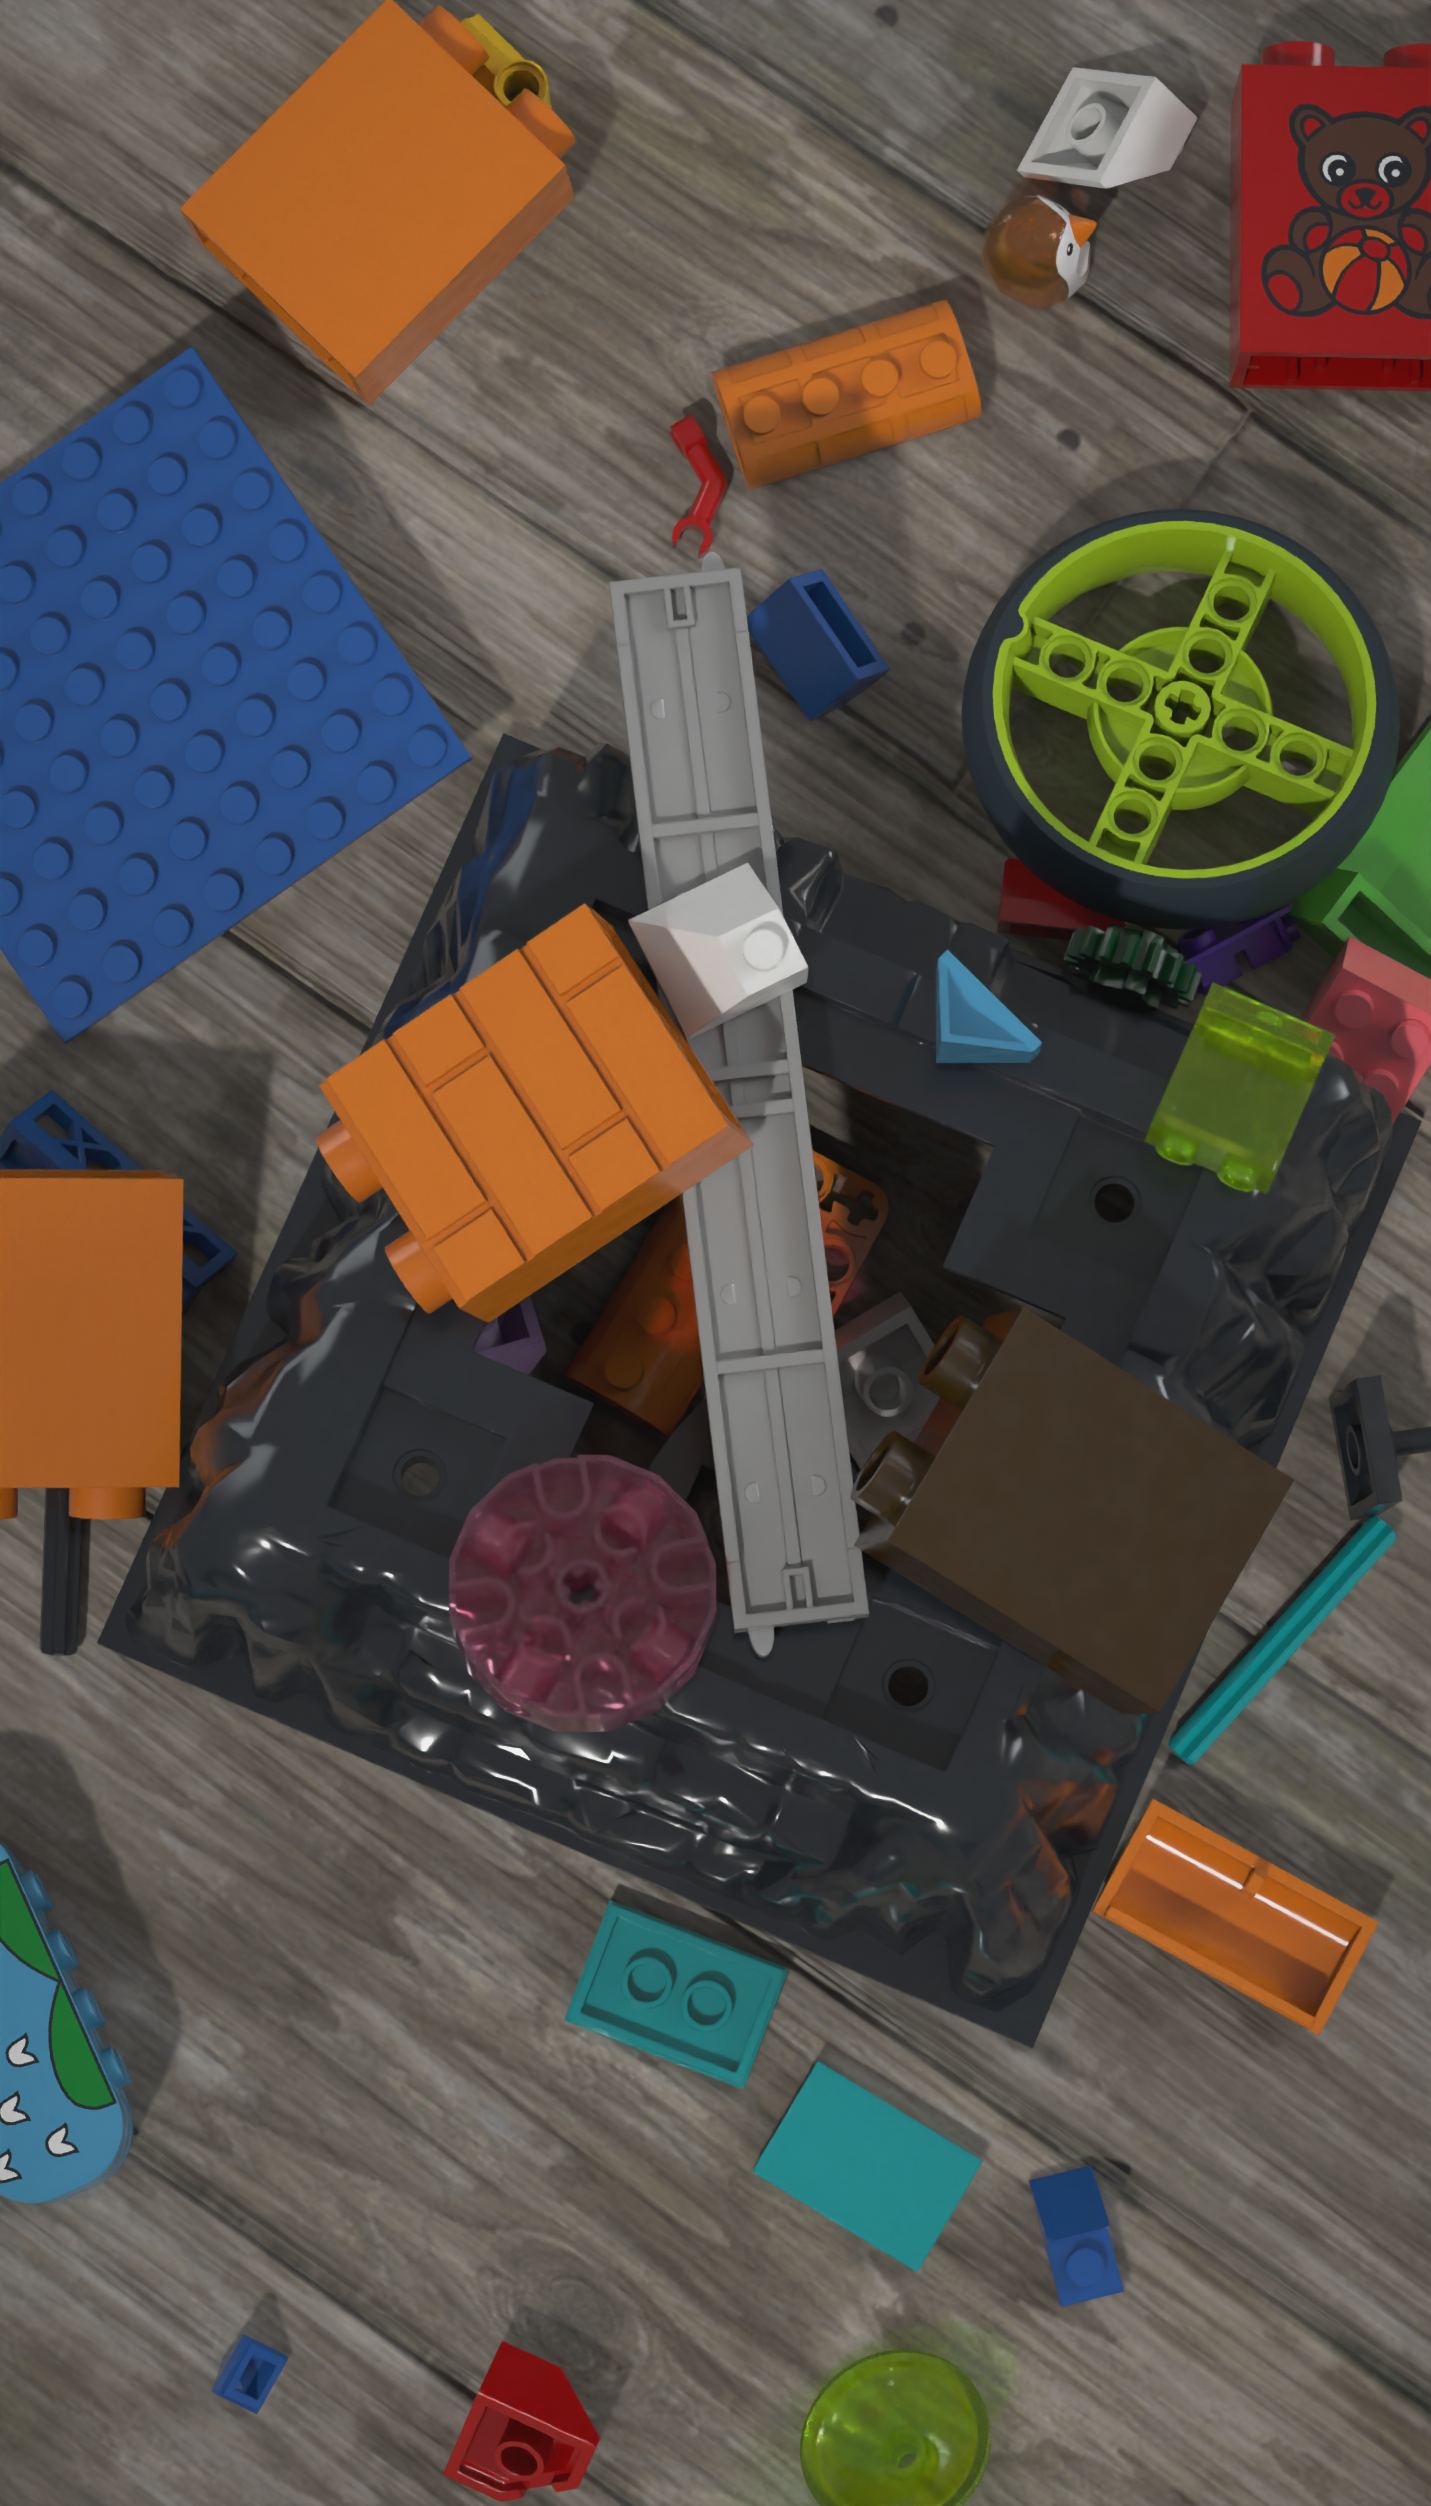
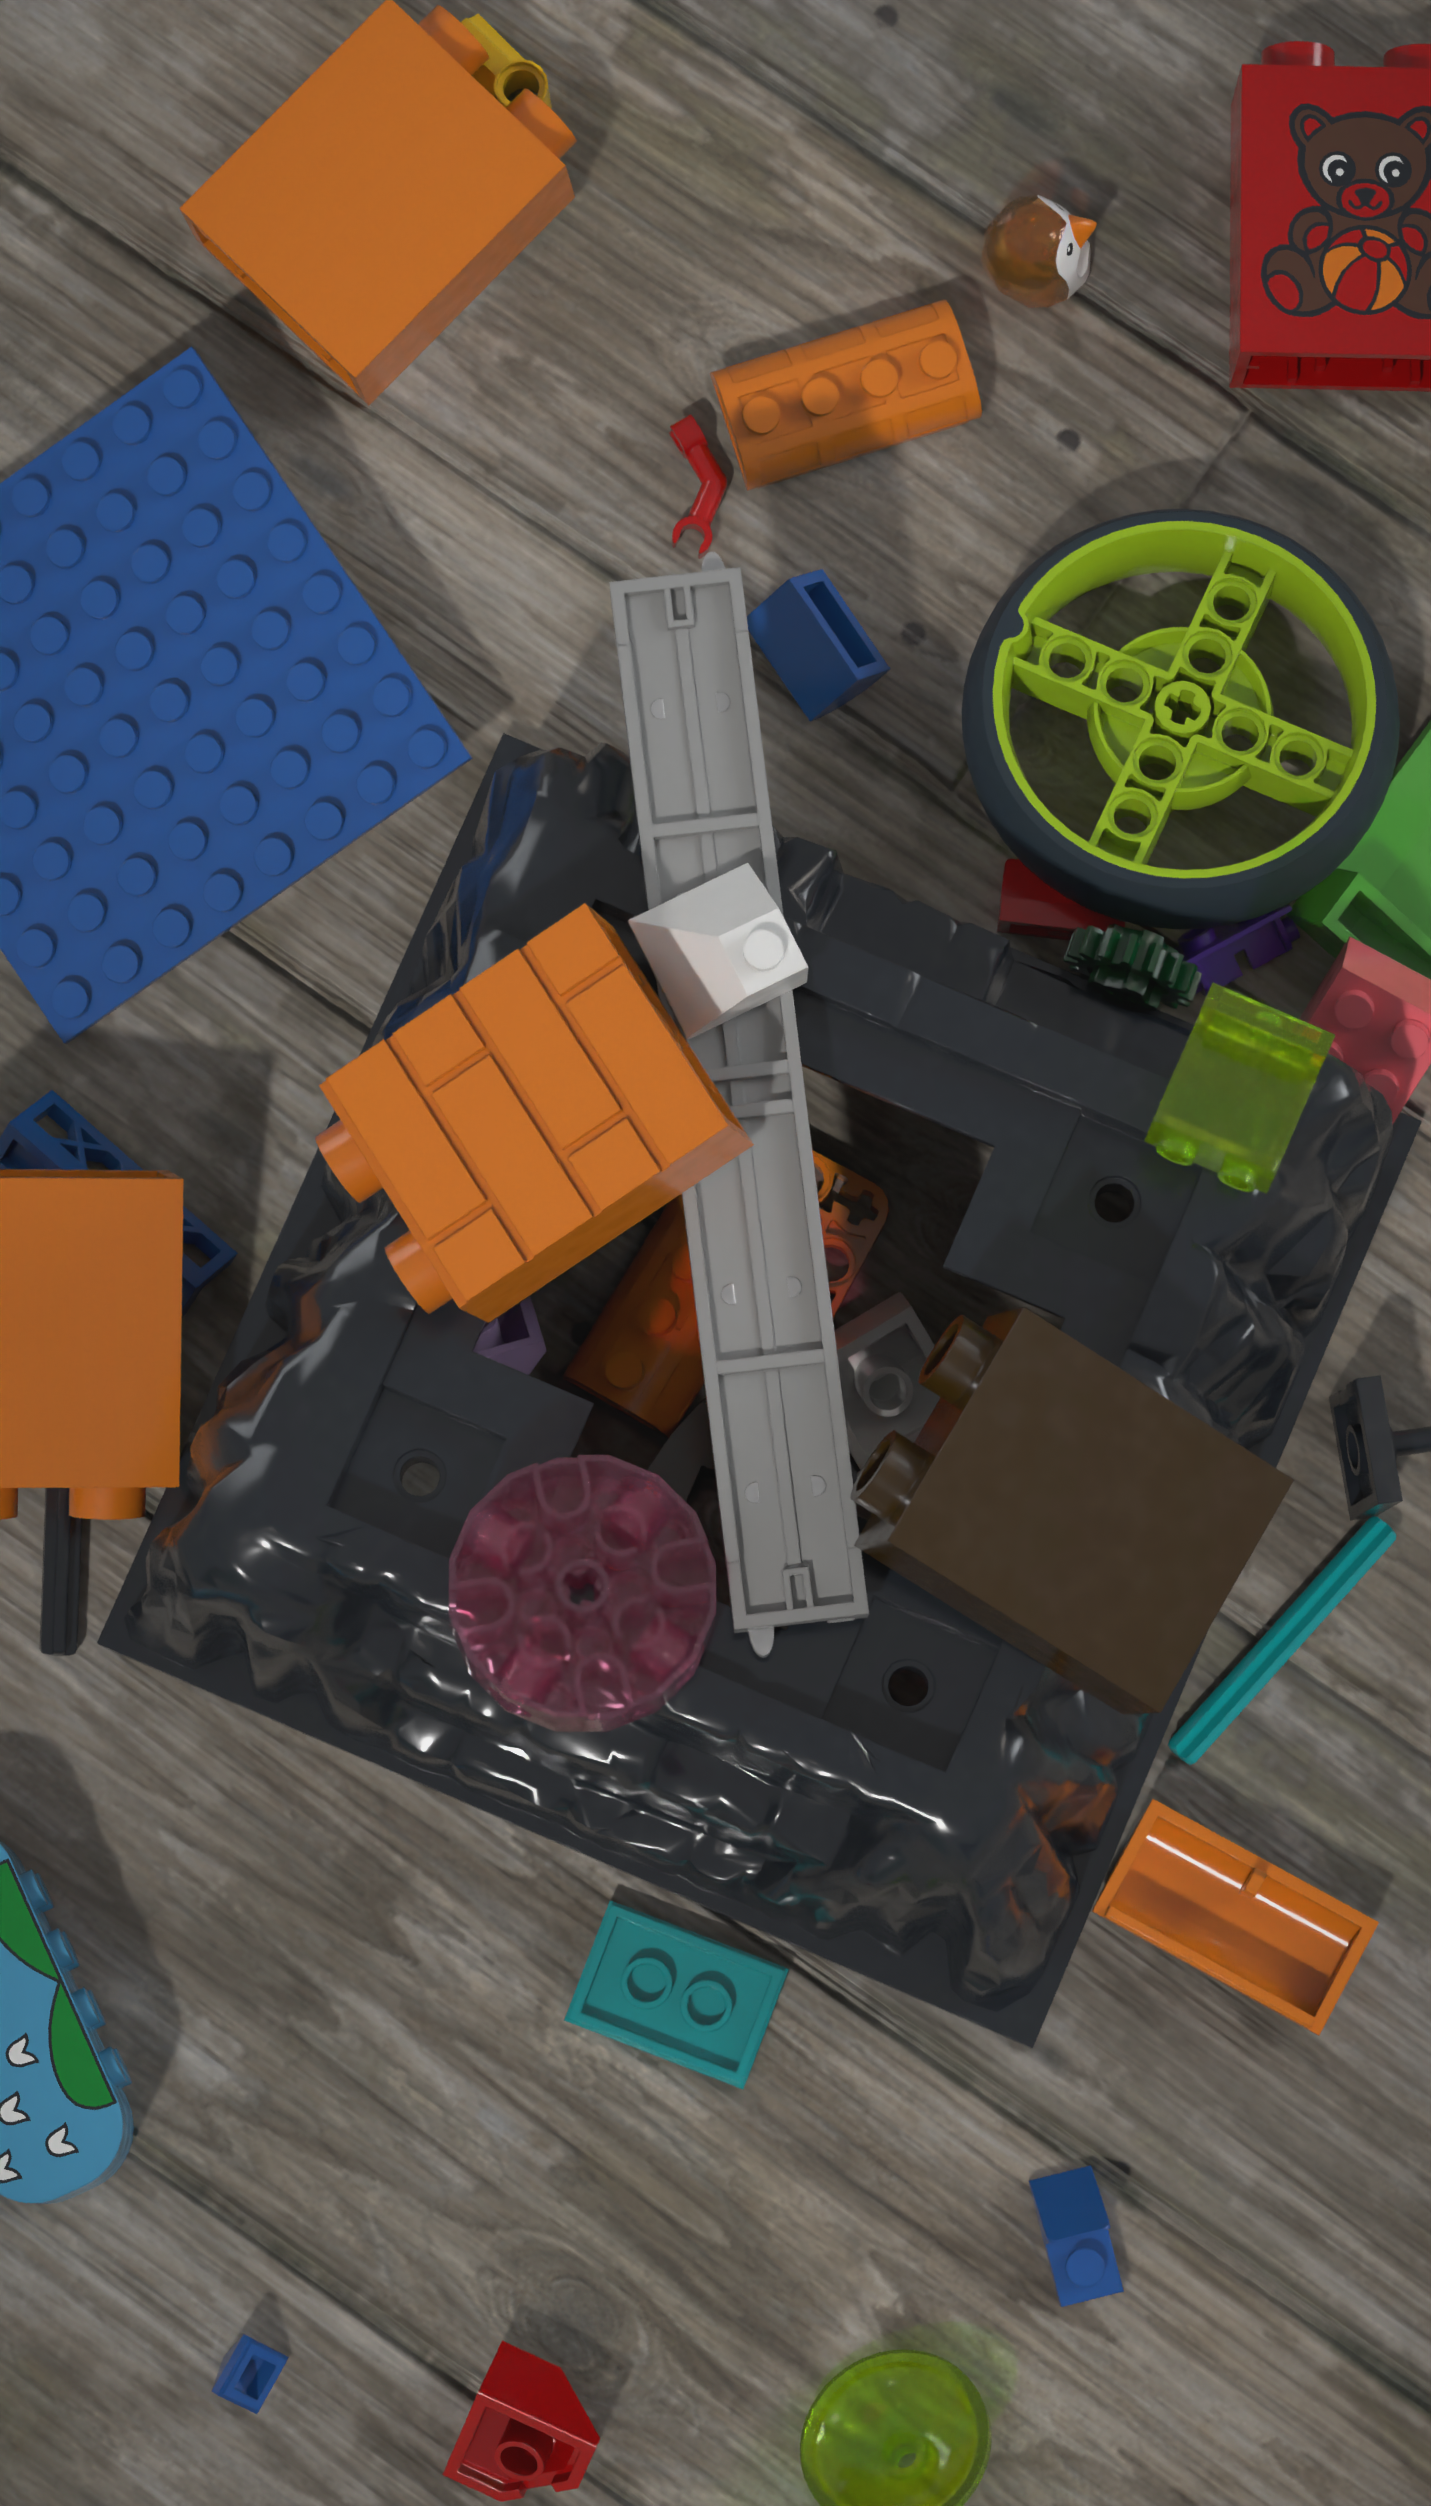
teal tile [752,2061,983,2272] -> none
dark azure slope [936,950,1042,1063] -> none
white slope [1017,67,1198,189] -> none

